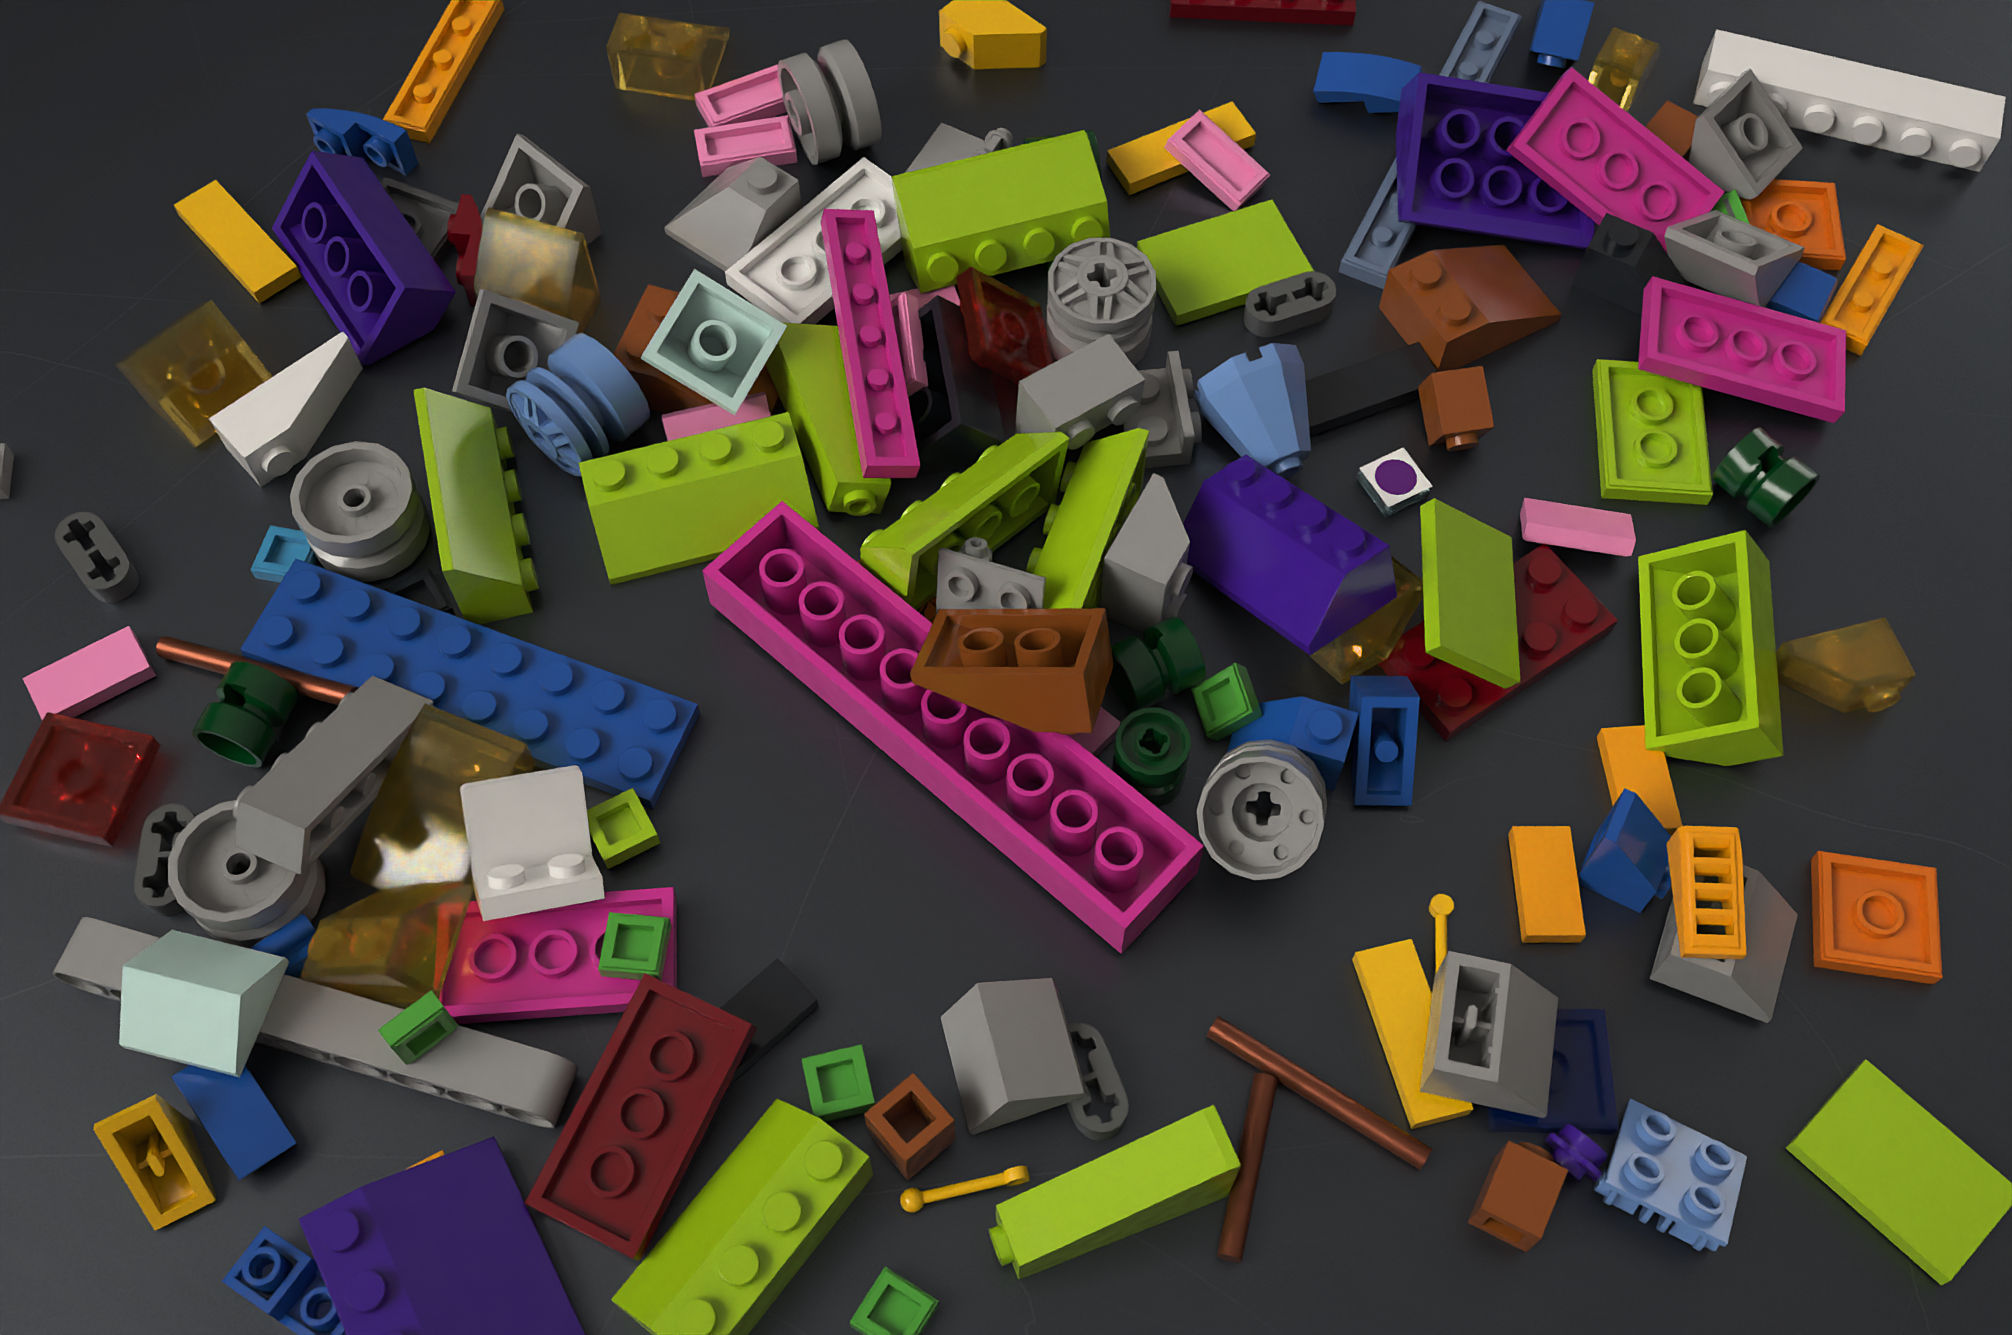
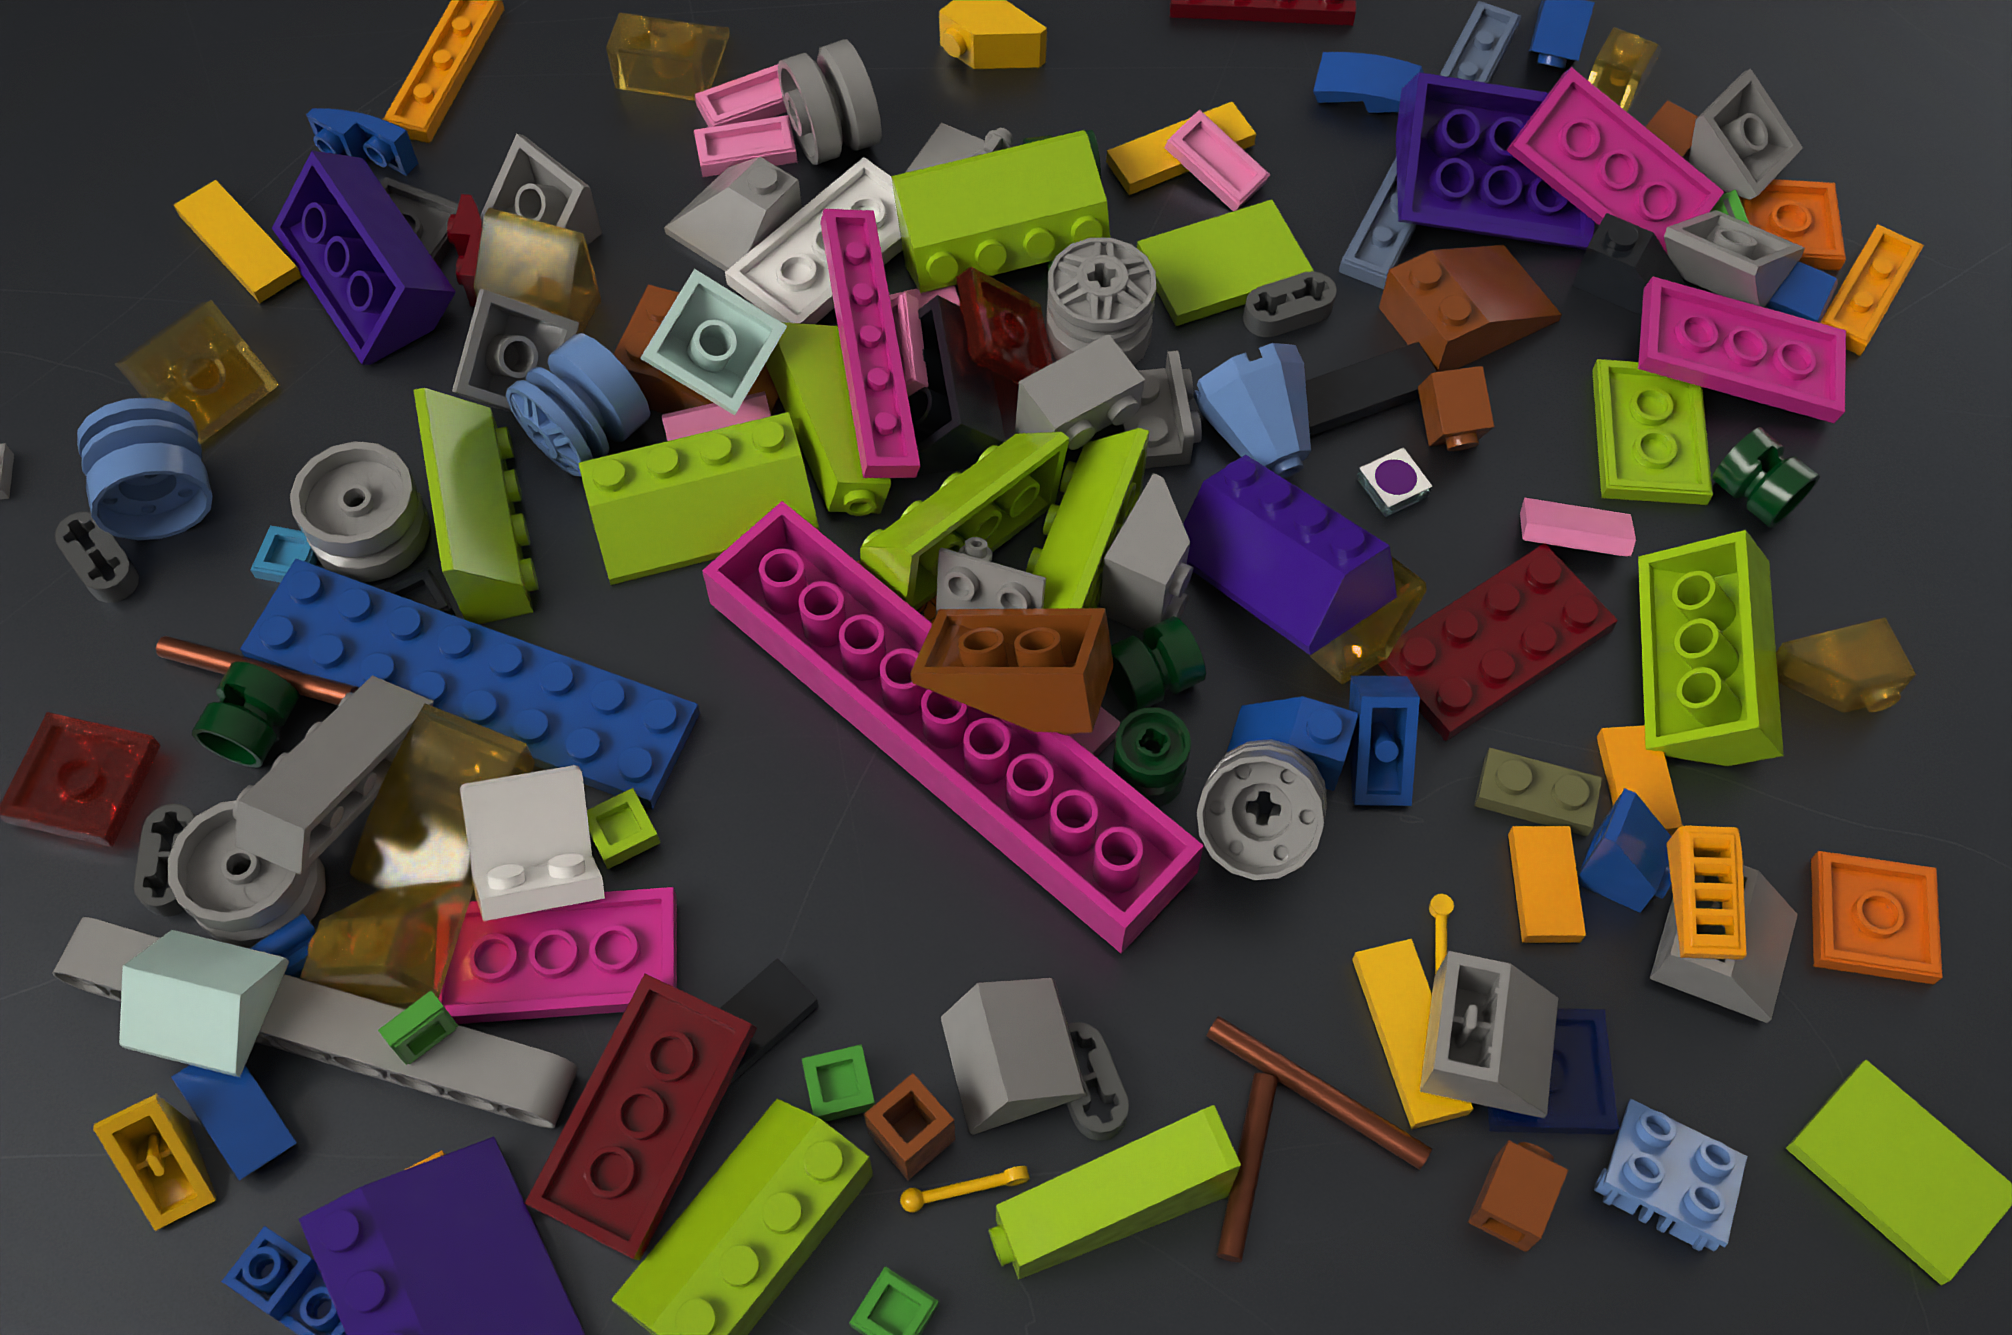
bright pink tile [23,626,157,729] -> none
white slope [209,331,362,487] -> none
bright green tile [598,912,672,981] -> none
bright green tile [1191,663,1263,741] -> none
lime tile [1420,498,1520,689] -> none
dark purple plate [1545,1123,1608,1182] -> none
white brick [1693,29,2006,172] -> none
none -> medium blue wheel [77,398,212,540]
none -> olive plate [1474,747,1602,837]

